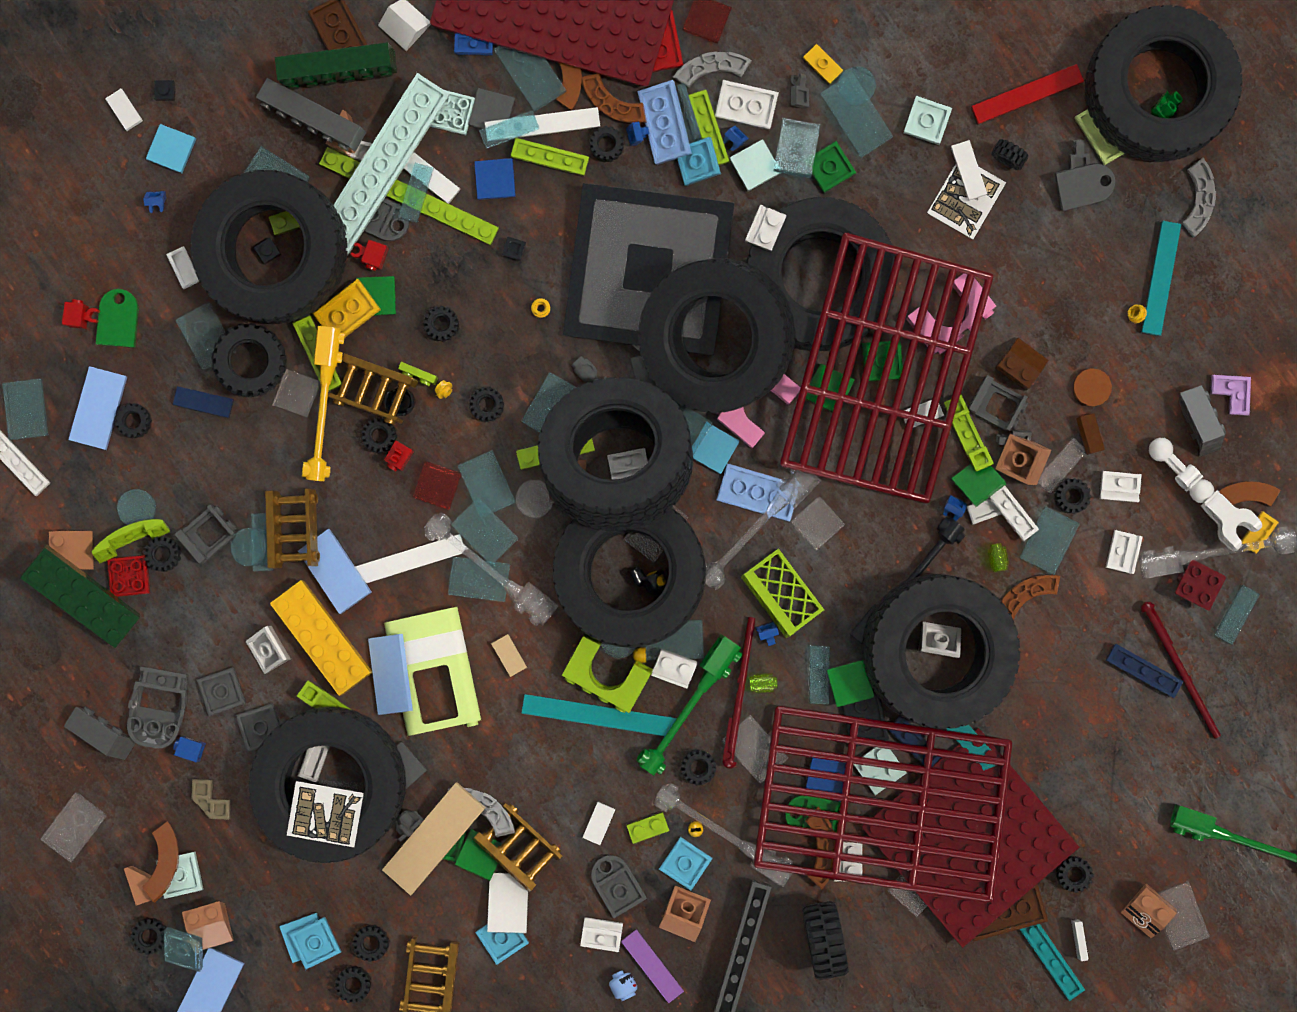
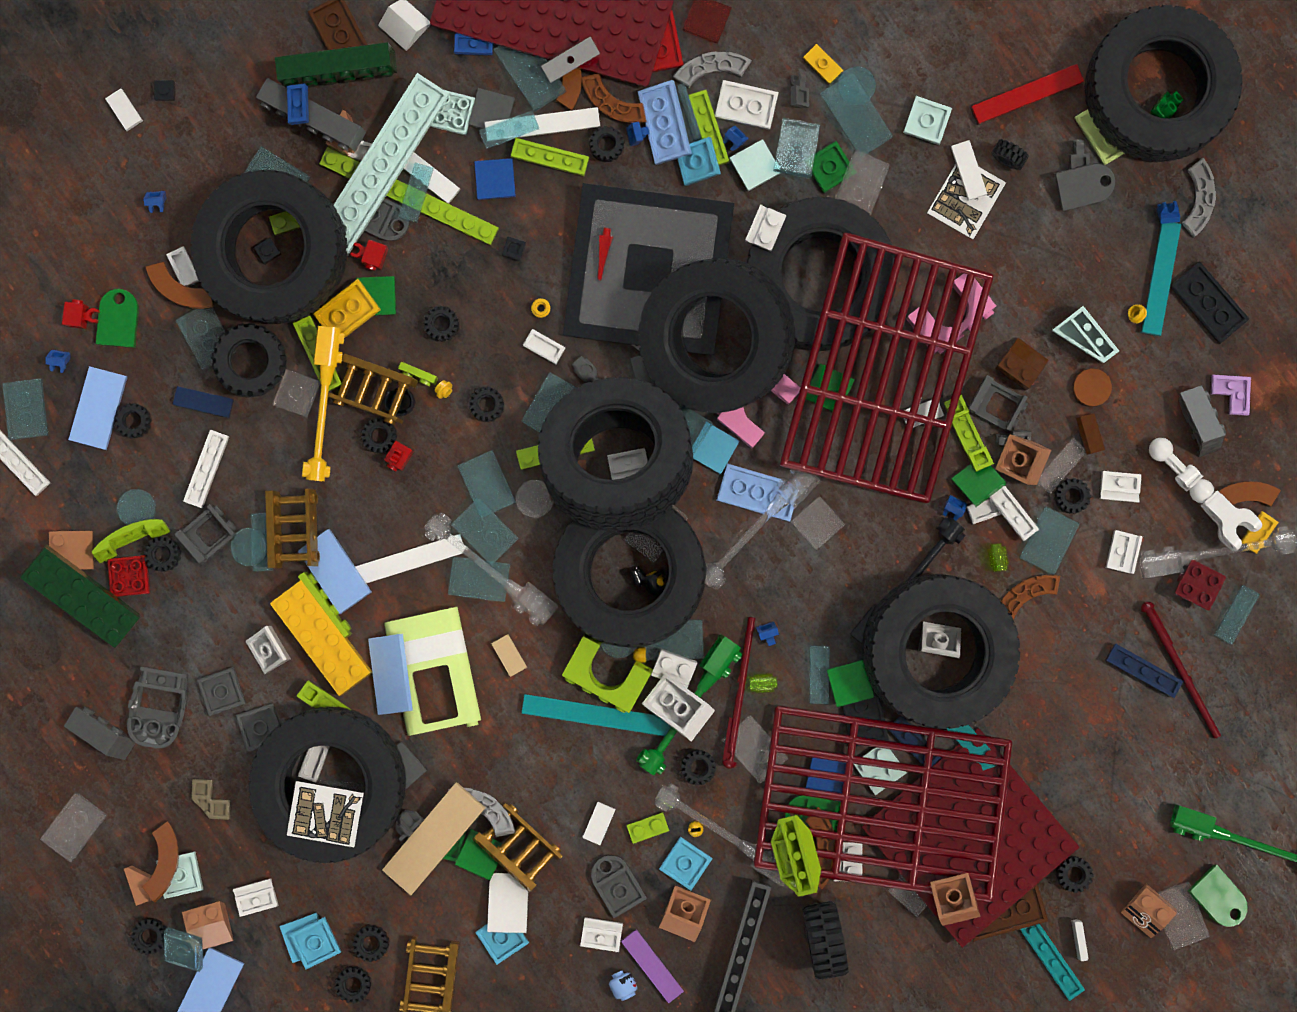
medium azure tile [146,124,196,174] -> none
blue brick [173,736,206,762] -> none
clear red tile [413,461,462,510] -> none
lime fence [741,548,824,638] -> none
green tile [862,340,903,381] -> none
none -> blue tile [45,350,70,373]
none -> dark orange tile [146,262,214,309]
none -> white plate [183,430,229,508]
none -> white plate [233,878,278,917]
none -> blue plate [287,84,309,125]
none -> lime plate [298,572,352,638]
none -> white tile [523,329,566,364]
none -> light grey tile [541,37,600,83]
none -> red piece [597,227,614,281]
none -> white slope [642,673,715,742]
none -> lime wedge [771,815,821,897]
none -> clear tile [836,150,890,215]
none -> nougat slope [930,873,980,926]
none -> light aqua wedge [1052,306,1119,363]
none -> blue tile [1157,201,1180,224]
none -> black tile [1170,261,1249,344]
none -> tile [1188,865,1248,927]

